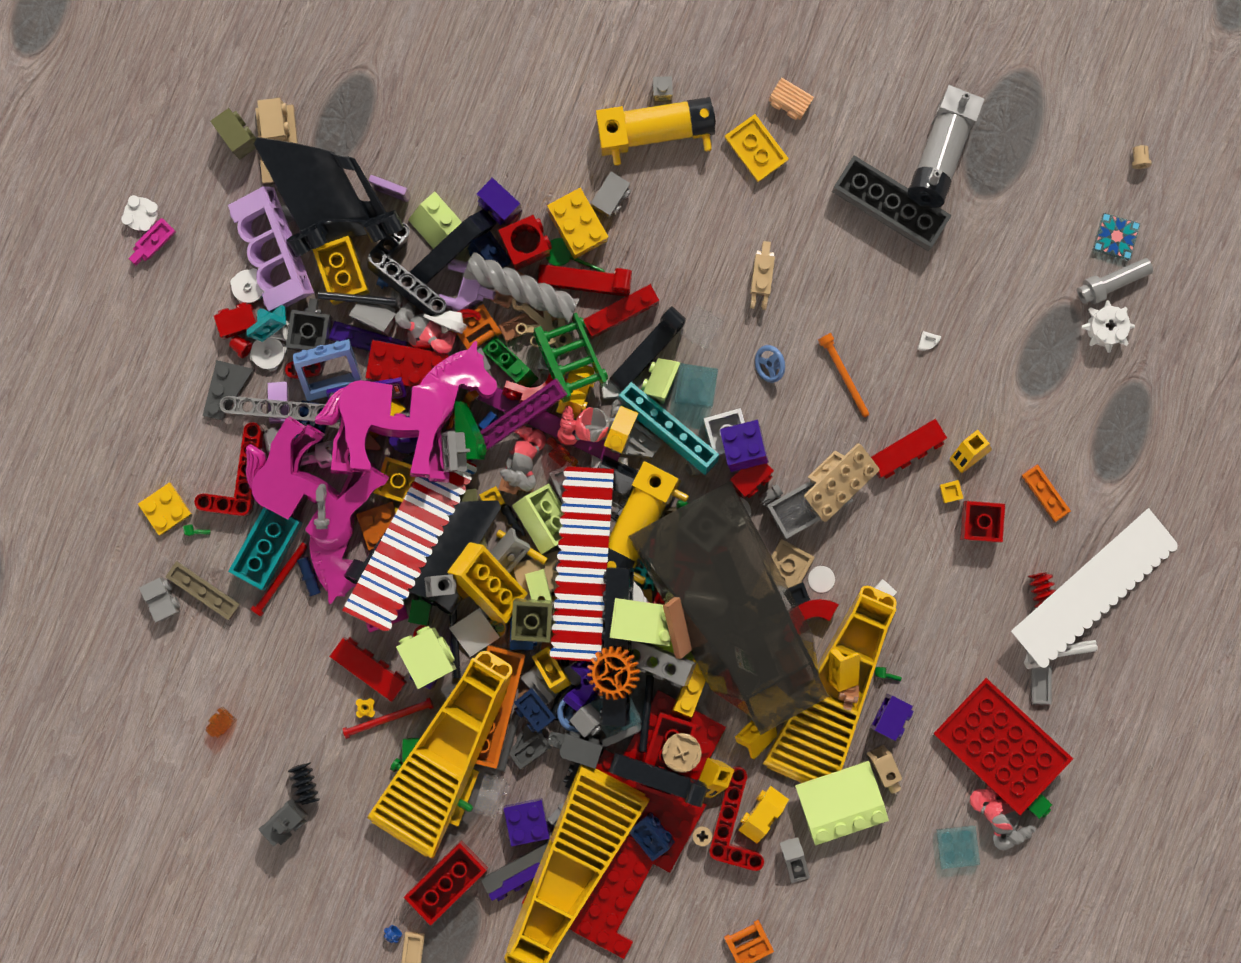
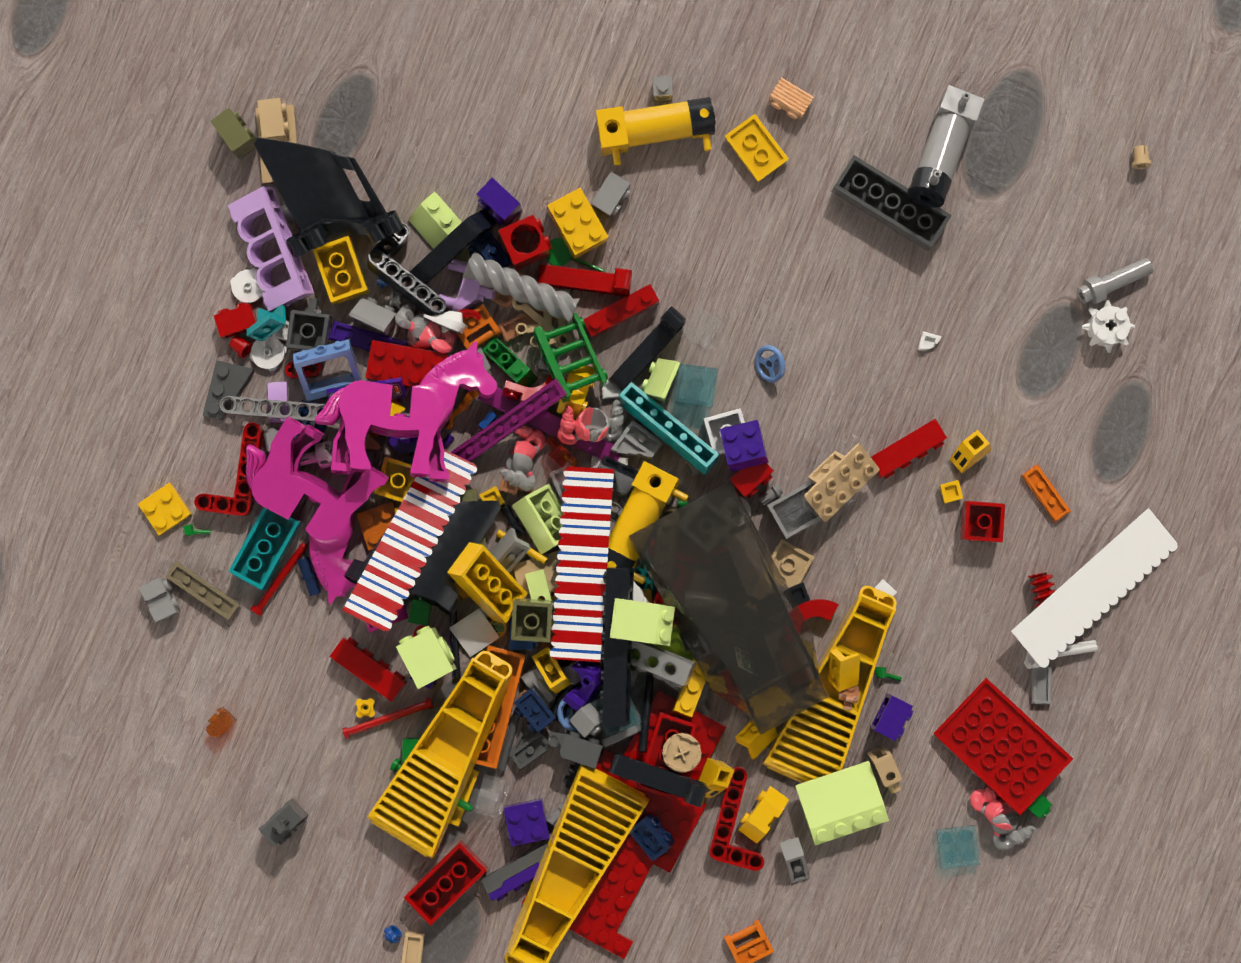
white piece [121,195,158,232] -> none
dark pink hinge [128,218,176,266] -> none
black piece [288,762,320,805] -> none
light grey hinge [314,483,330,529] -> none
black piece [318,291,396,306] -> none
lavender tile [369,175,411,202] -> none
light grey brick [424,574,456,597] -> none
light grey panel [441,431,470,472] -> none
green slope [455,401,487,460] -> none
orange gear [587,646,640,700] -> none
yellow slope [604,406,639,453] -> none
nougat tile [663,597,692,659] -> none
tan bush [693,826,712,846] -> none
tan hinge [750,241,775,310] -> none
white sticker [808,566,835,593] -> none
orange piece [818,333,869,417] -> none
tile [1092,213,1141,261] -> none

